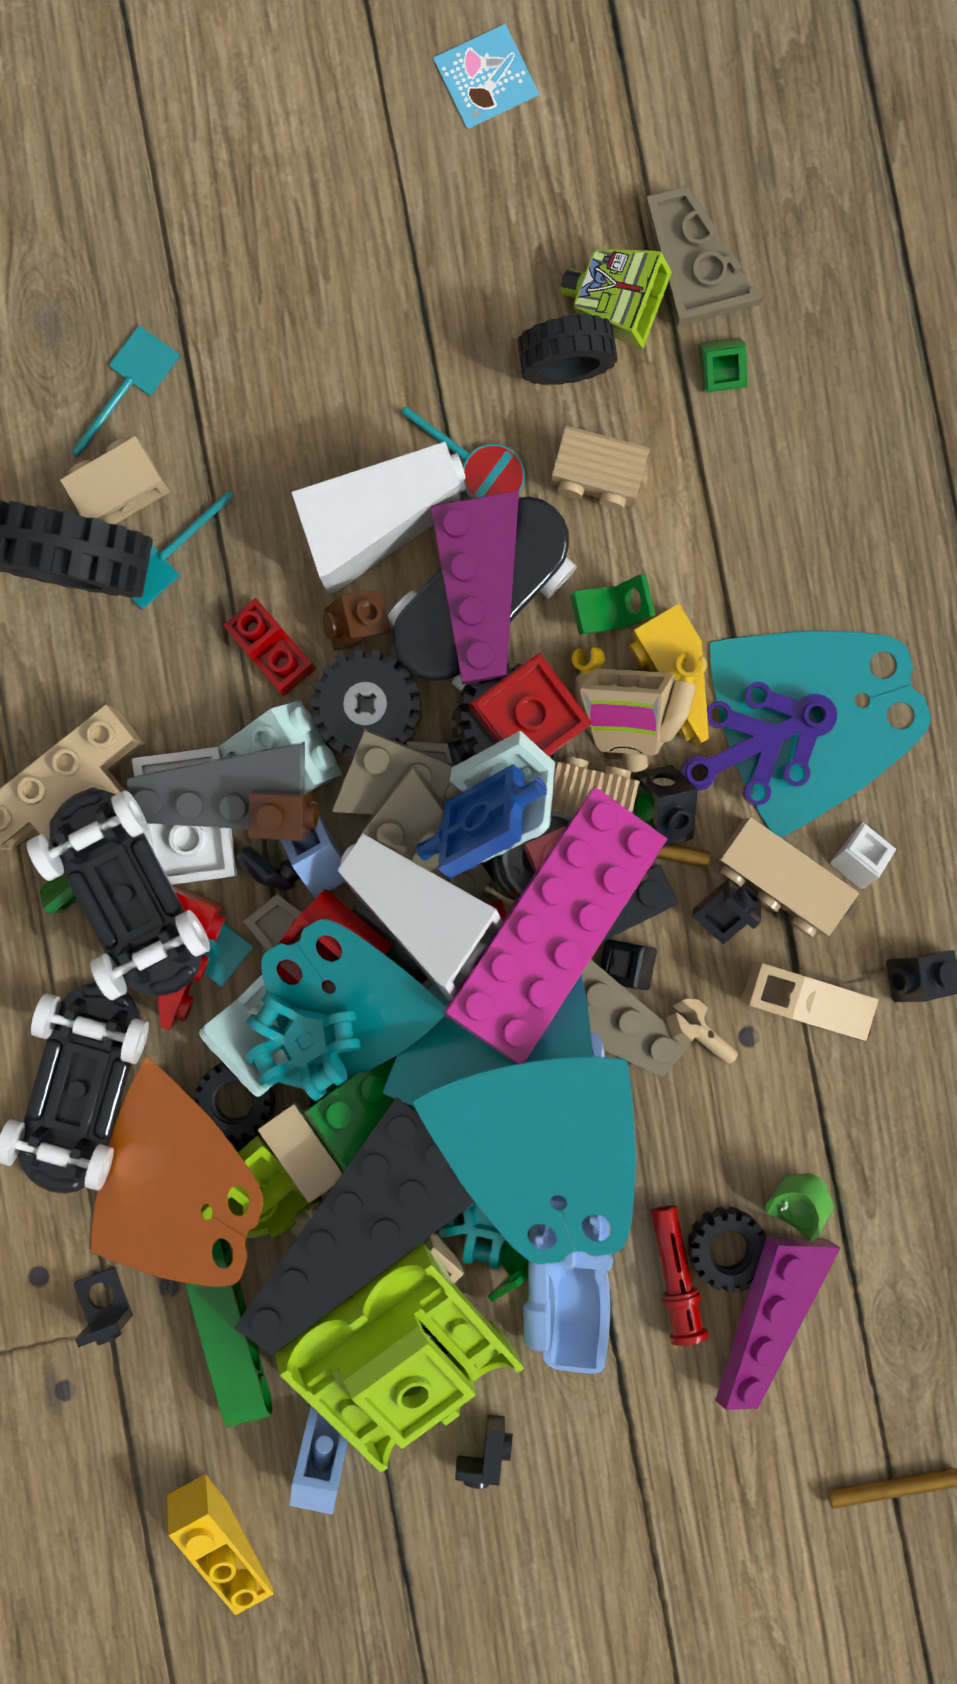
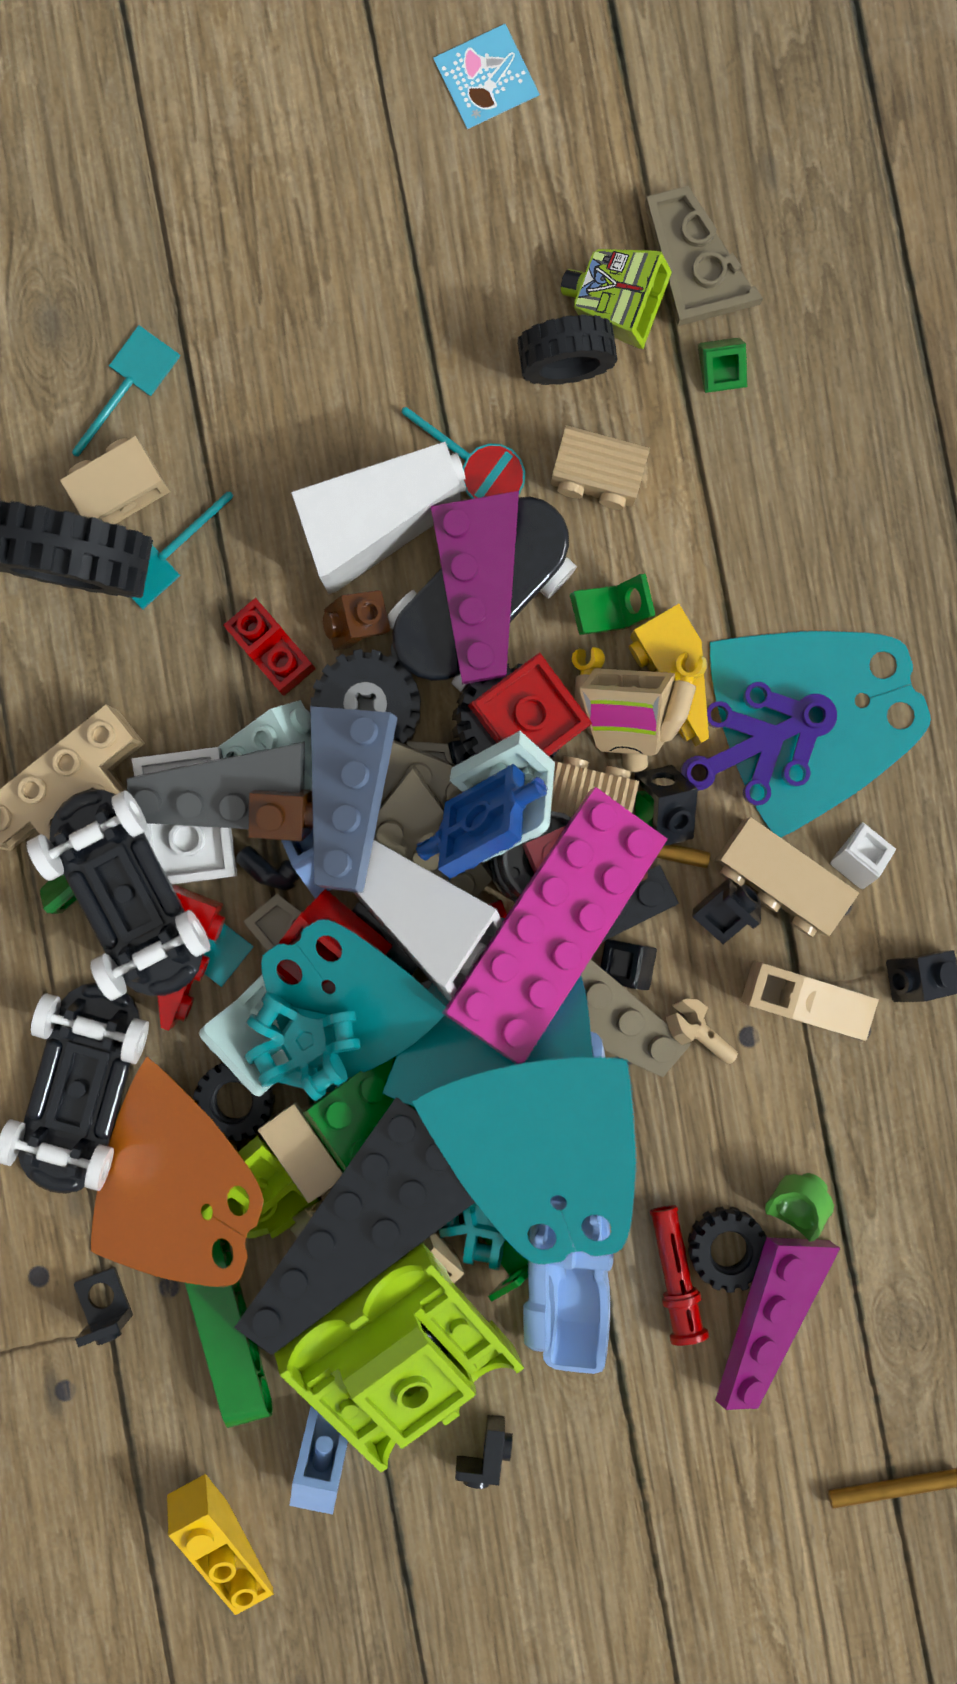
none -> sand blue wing [310,706,397,893]

